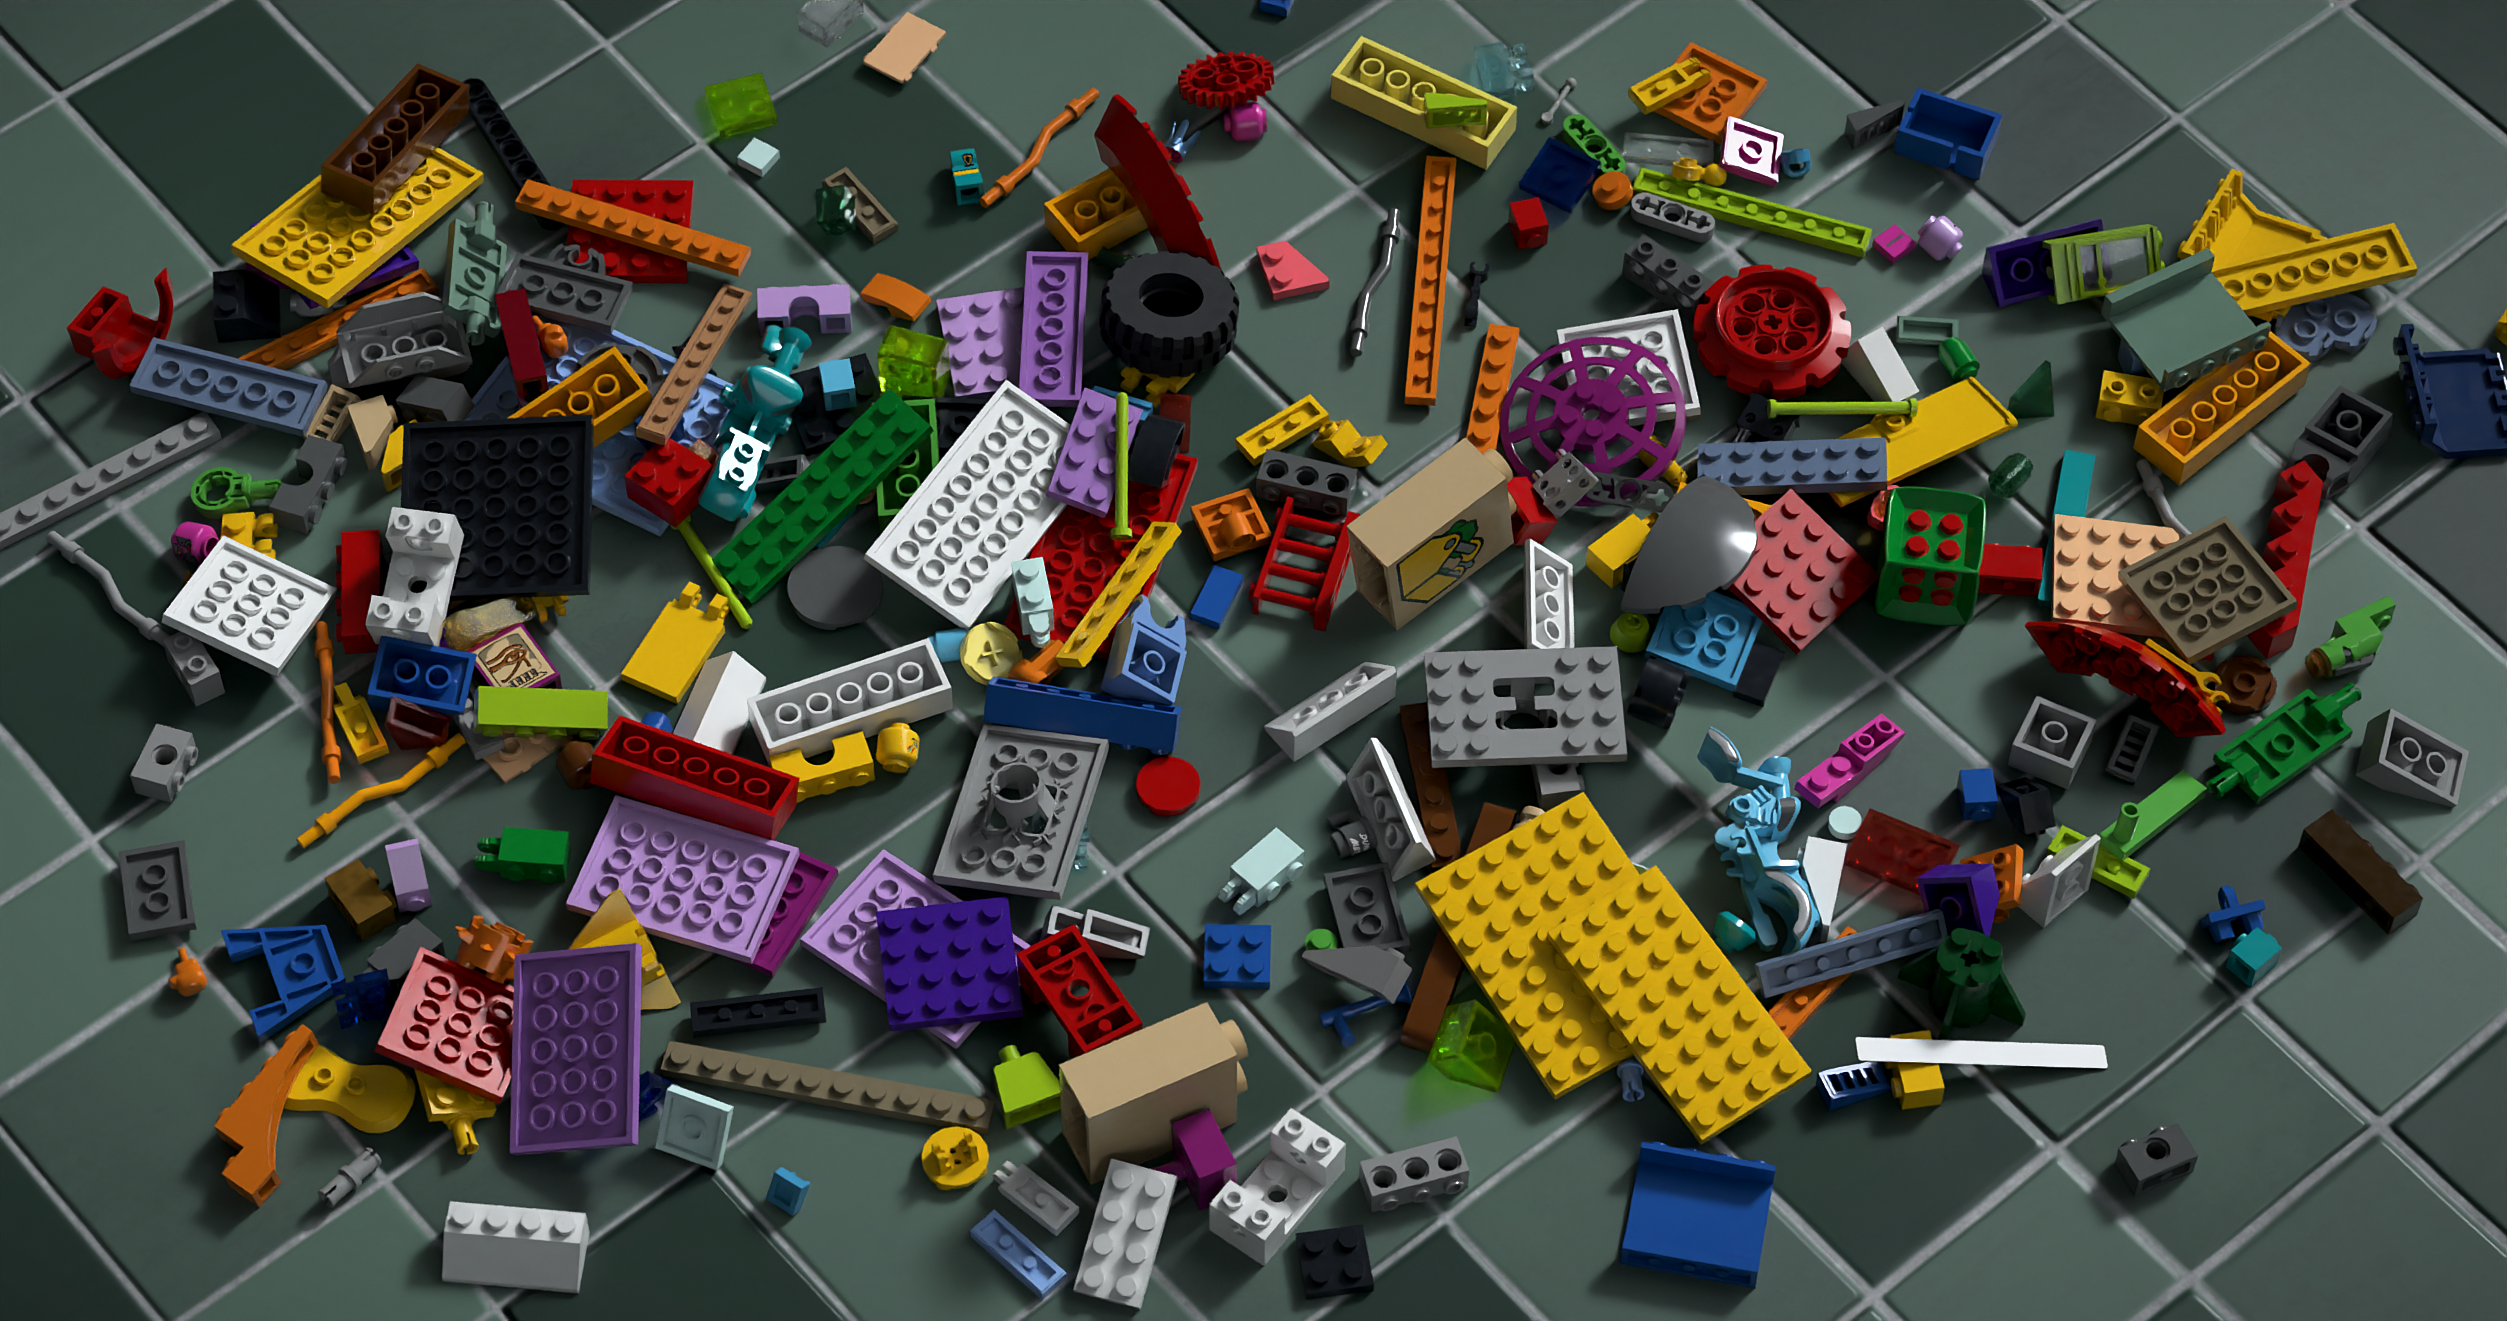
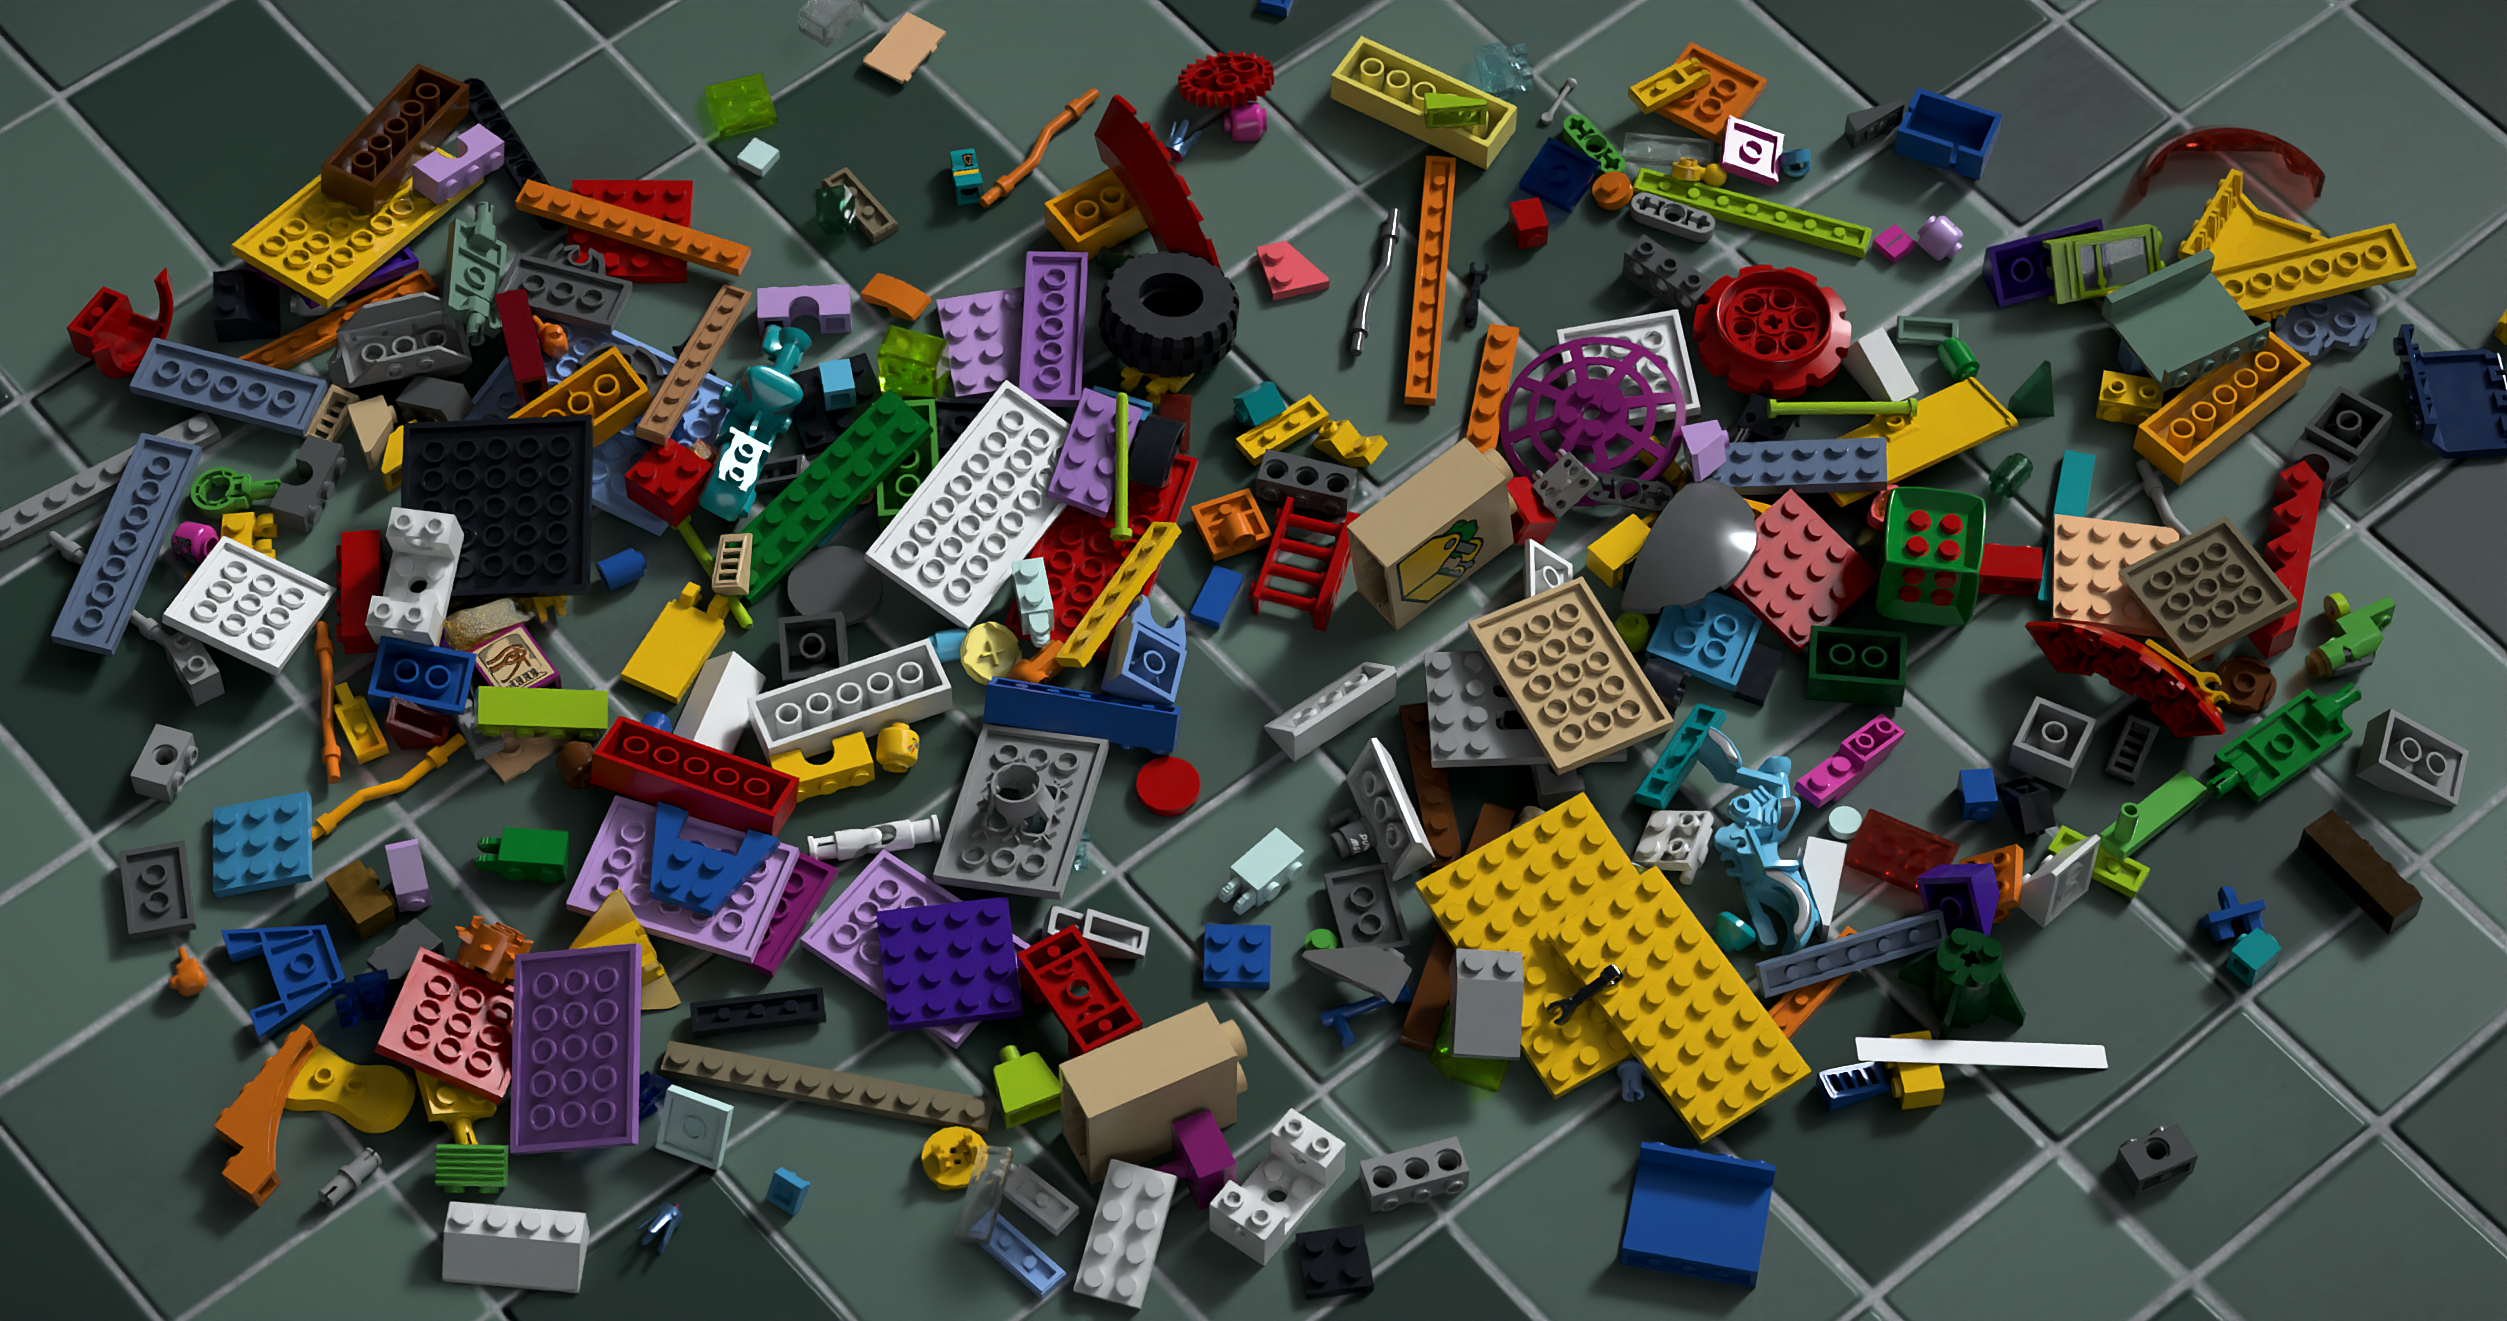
none -> sand blue plate [51,433,203,657]
none -> dark azure plate [213,791,313,898]
none -> lavender arch [412,124,504,205]
none -> bright green brick [435,1144,508,1193]
none -> blue brick [596,548,647,592]
none -> flat silver piece [636,1203,684,1254]
none -> blue wing [650,802,780,917]
none -> tan slope [712,533,753,596]
none -> dark grey slope [778,611,848,681]
none -> white piece [807,814,941,861]
none -> clear tile [954,1145,1014,1244]
none -> teal brick [1232,382,1287,426]
none -> light grey slope [1449,948,1524,1060]
none -> tan plate [1468,576,1674,776]
none -> black piece [1546,964,1624,1026]
none -> white plate [1632,810,1714,885]
none -> teal plate [1634,703,1727,810]
none -> lavender slope [1680,420,1730,482]
none -> dark green brick [1805,625,1907,707]
none -> clear red windscreen [2137,125,2325,198]
none -> lime tile [2323,592,2351,625]

